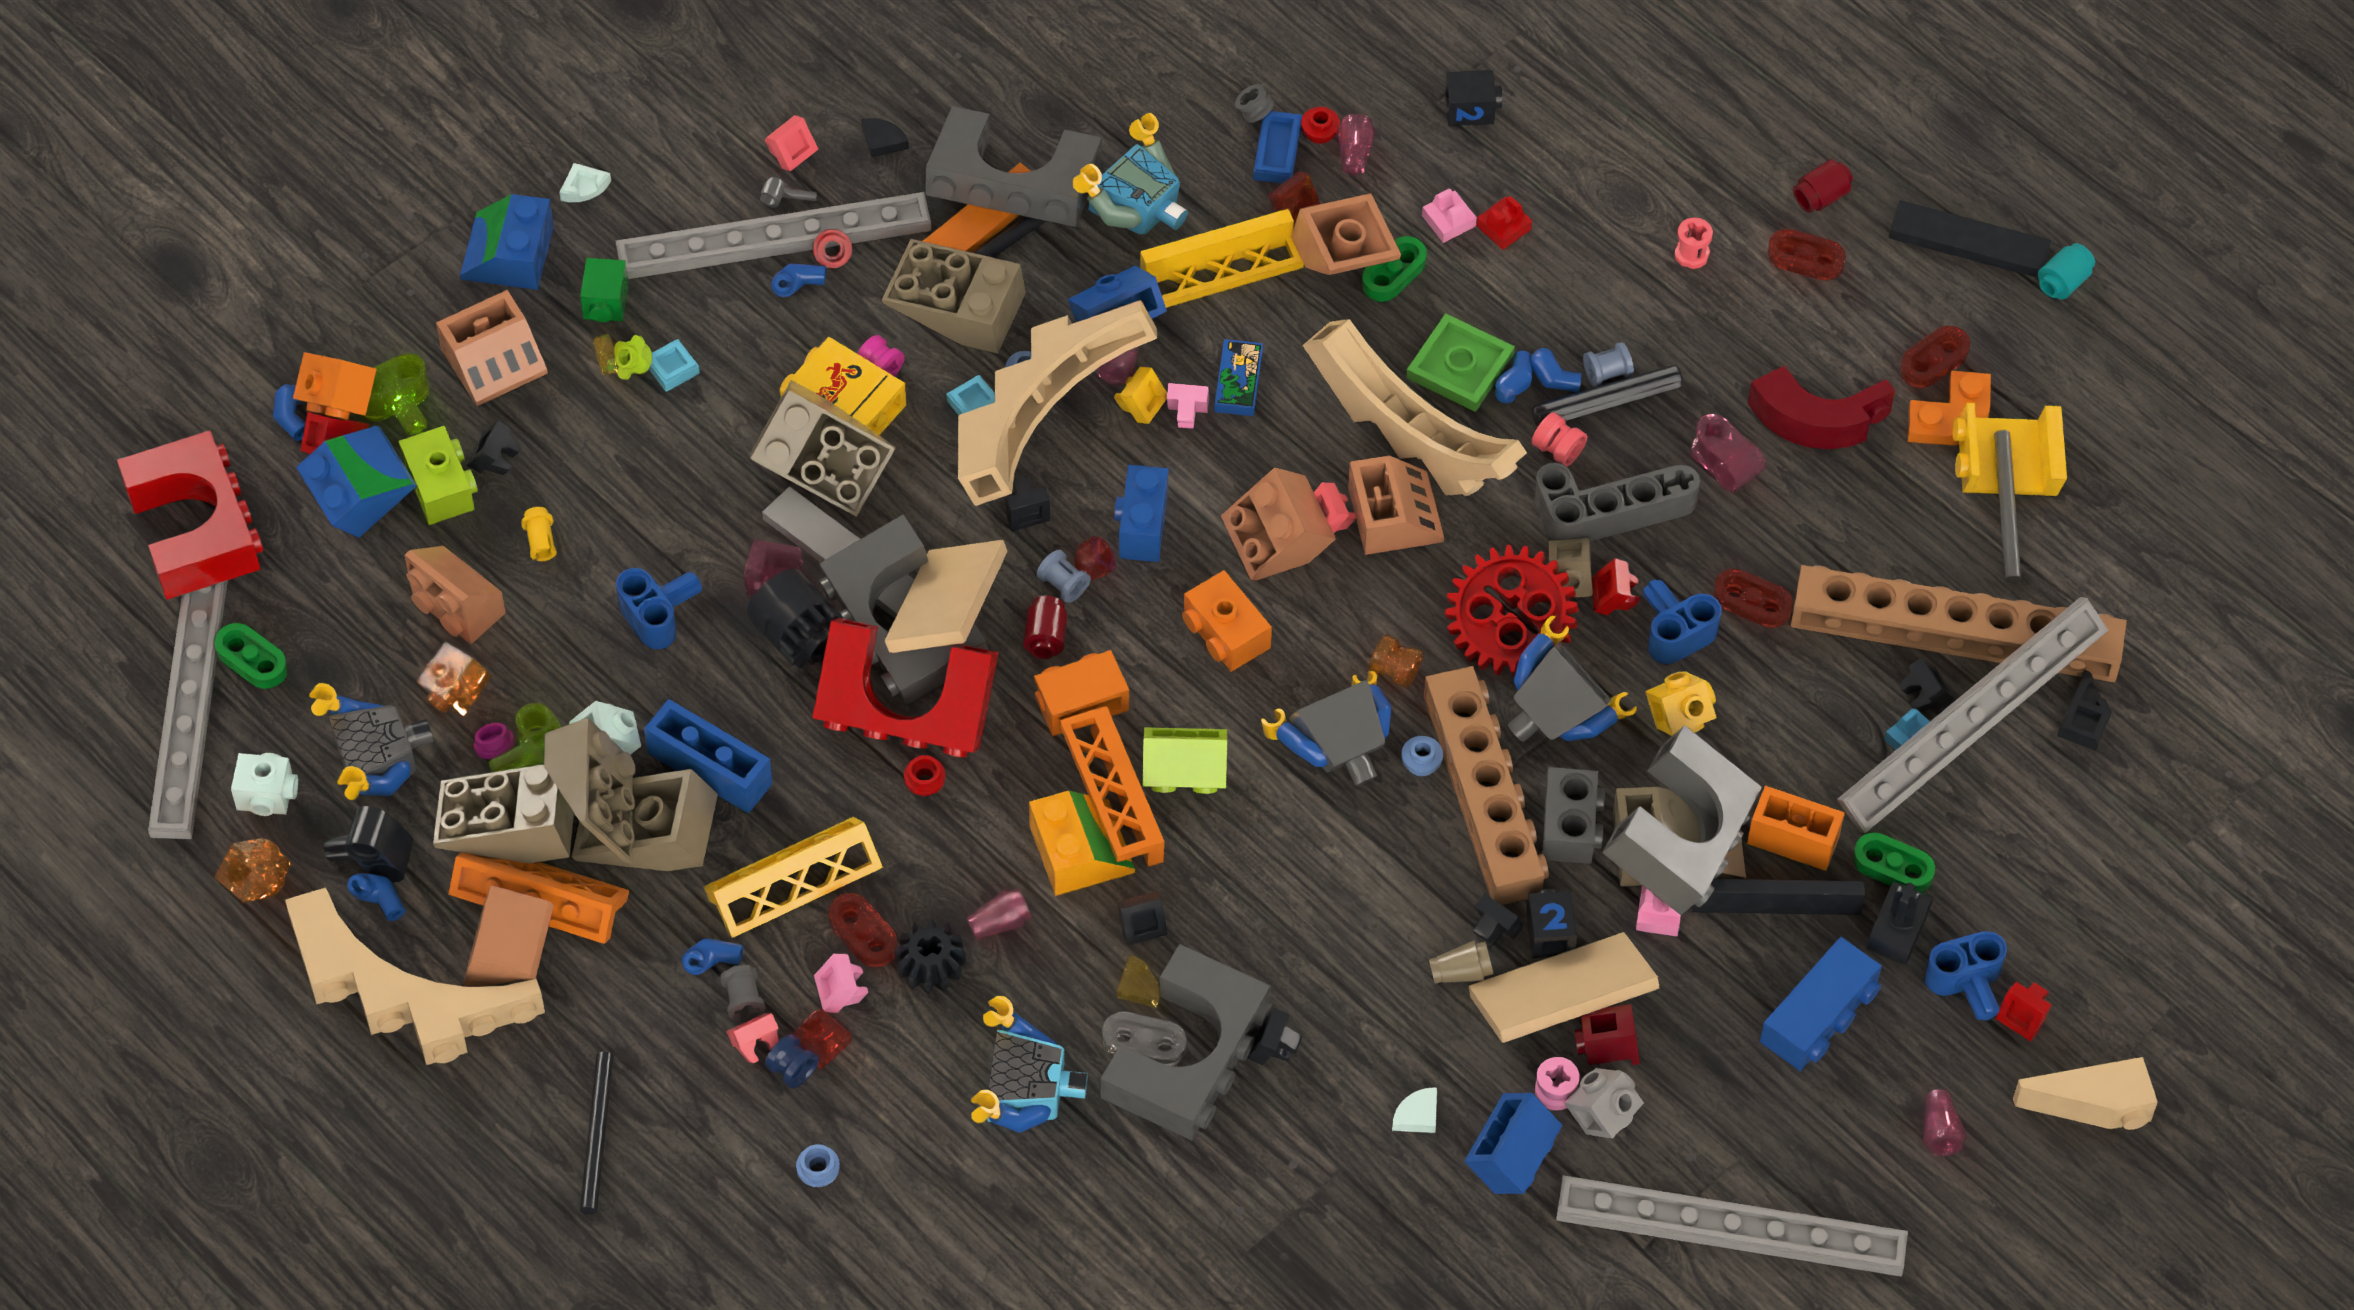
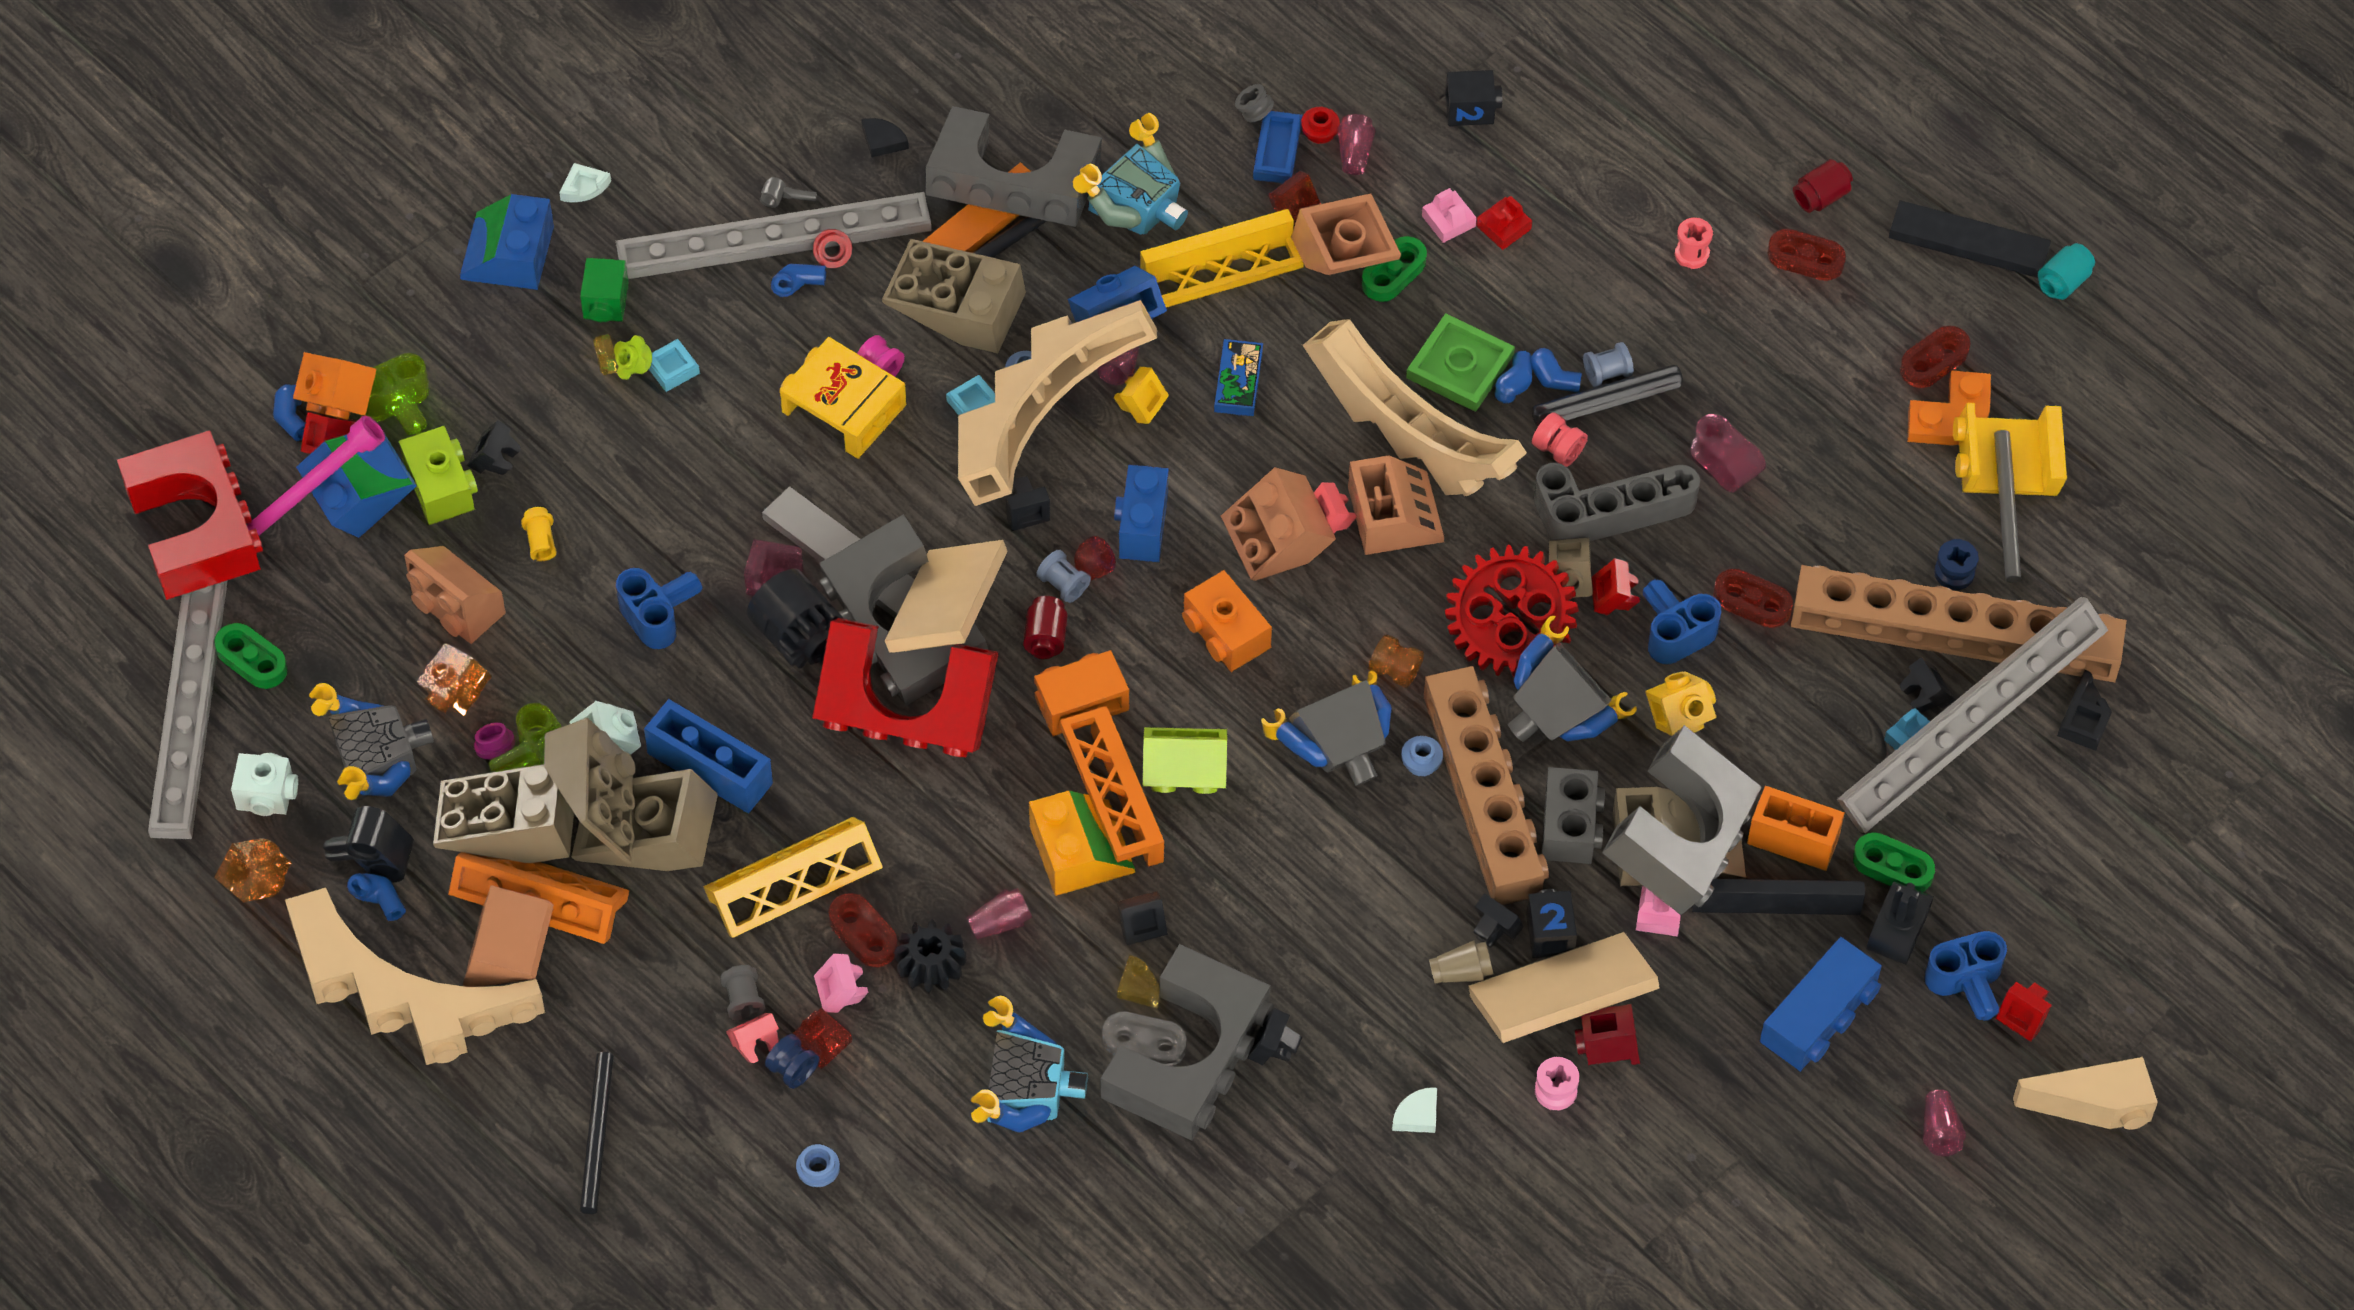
nougat slope [436,290,548,406] -> none
blue arm [682,938,744,975] -> none
dark tan slope [750,380,896,517] -> none
coral tile [765,115,818,171] -> none
red plate [904,755,945,796] -> none
bright pink tile [1167,383,1209,429] -> none
blue brick [1464,1093,1563,1194] -> none
light grey tile [1556,1175,1908,1277] -> none
light grey brick [1564,1068,1644,1139] -> none
dark red arch [1747,365,1895,449] -> none
none -> dark pink piece [247,415,385,536]
none -> dark blue wheel [1934,539,1979,590]

